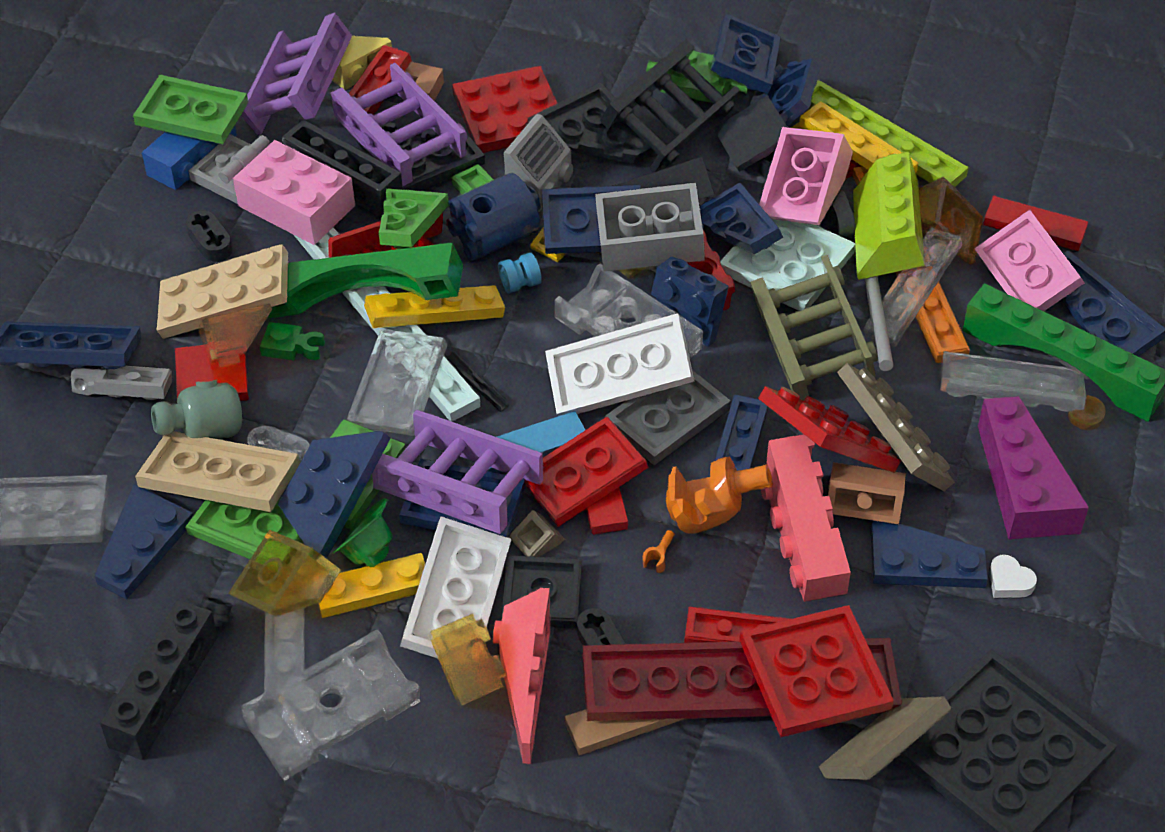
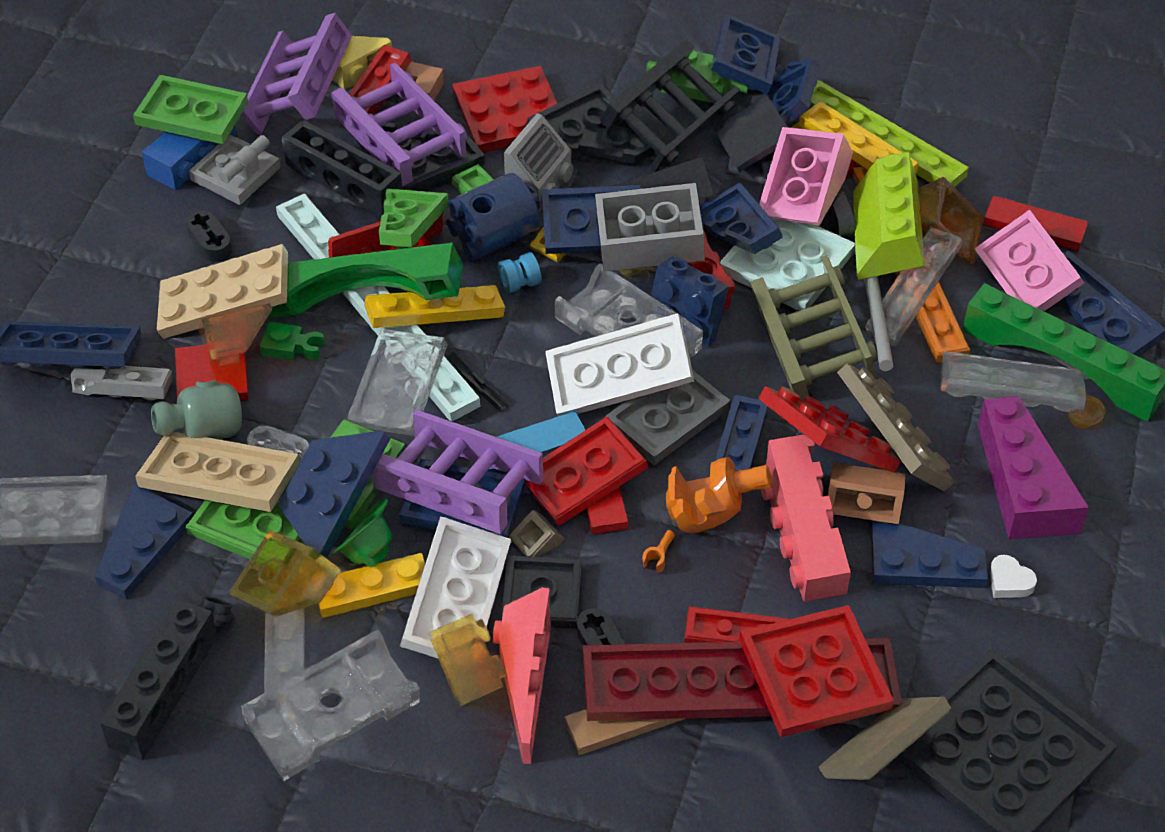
bright pink brick [233,140,355,245] -> none

